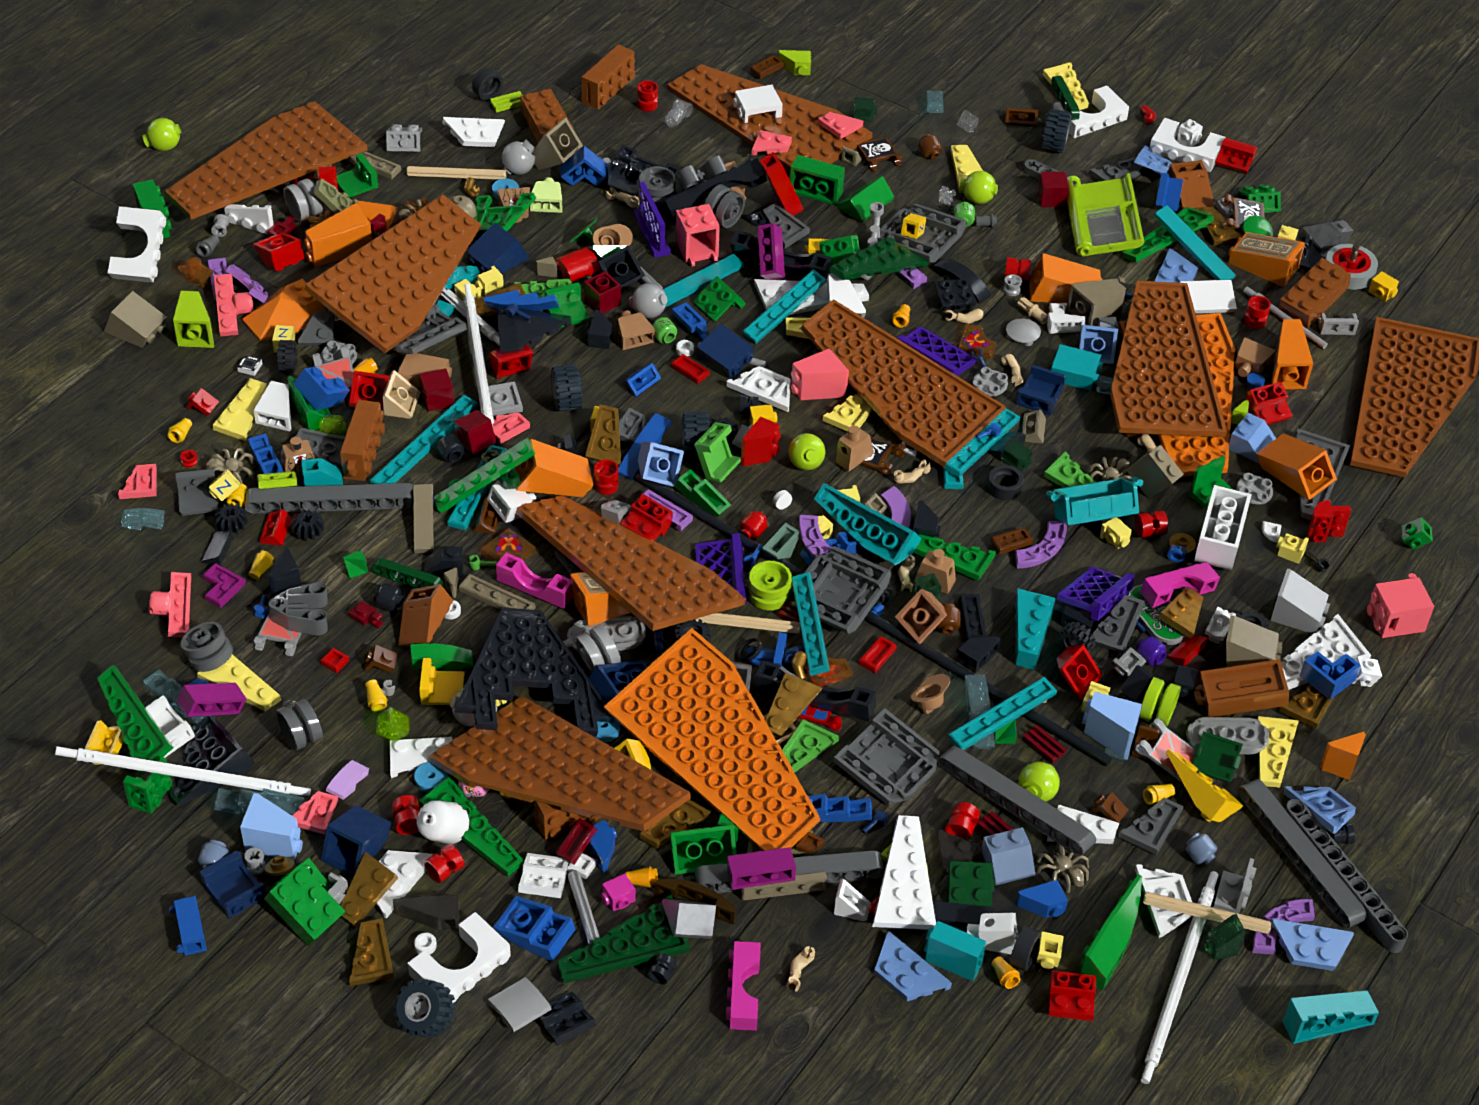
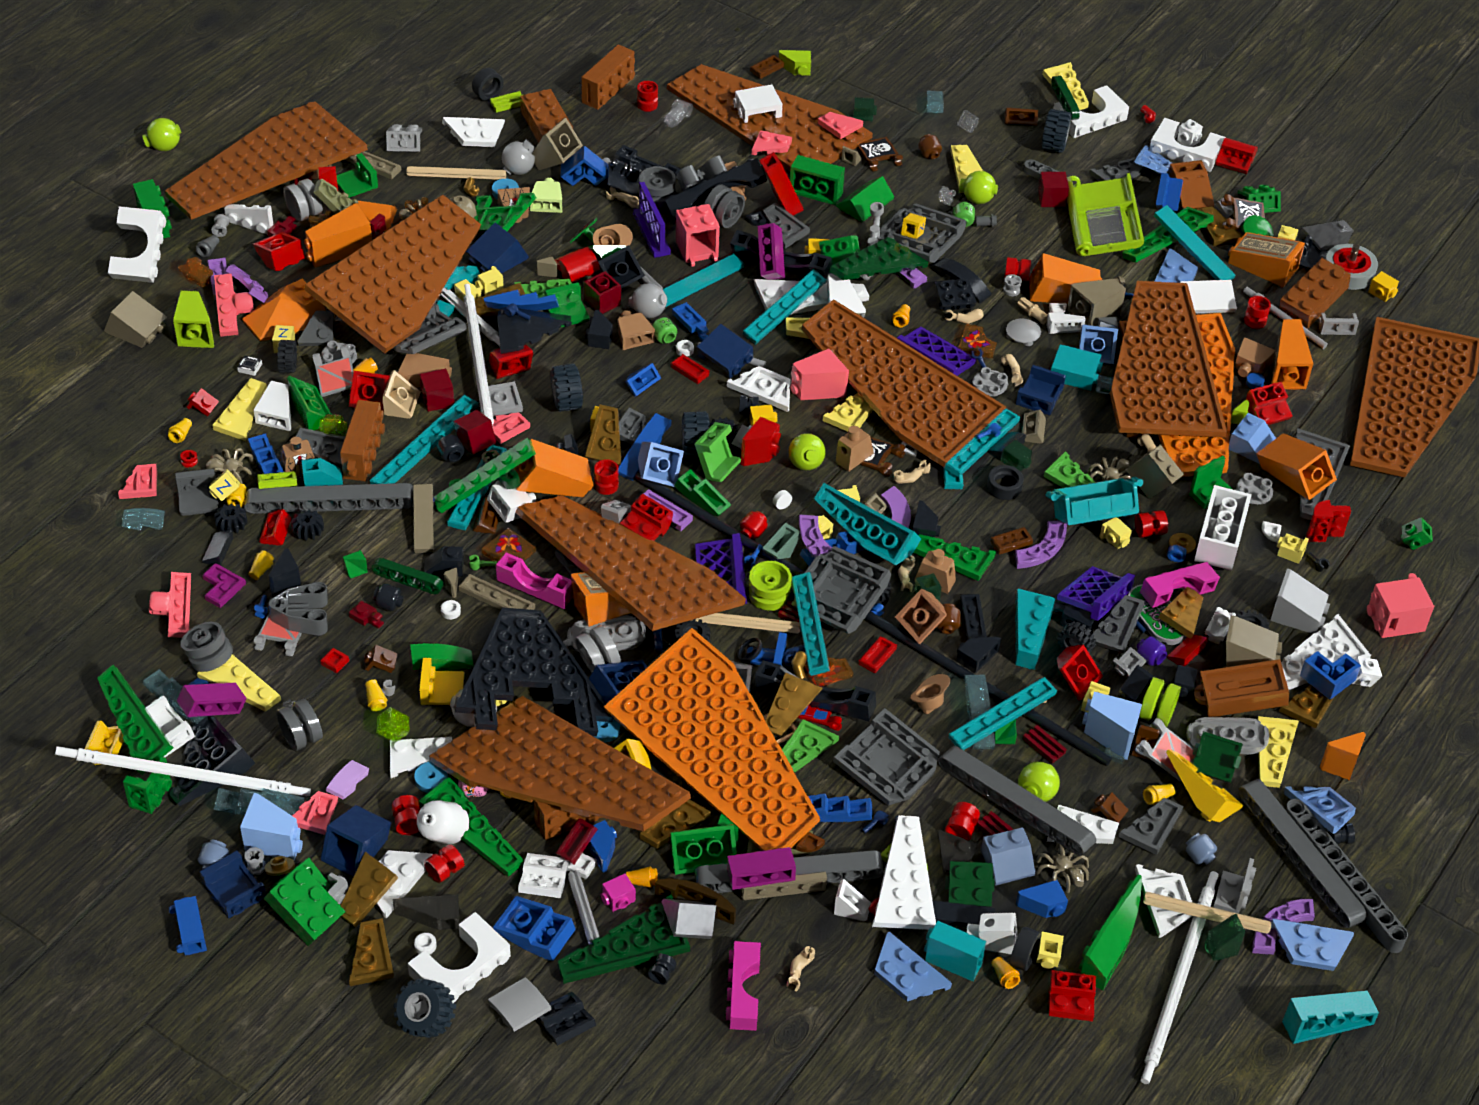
blue brick [294,367,350,410] -> none
dark orange slope [399,584,454,648] -> none
green bracket [694,276,746,321] -> none

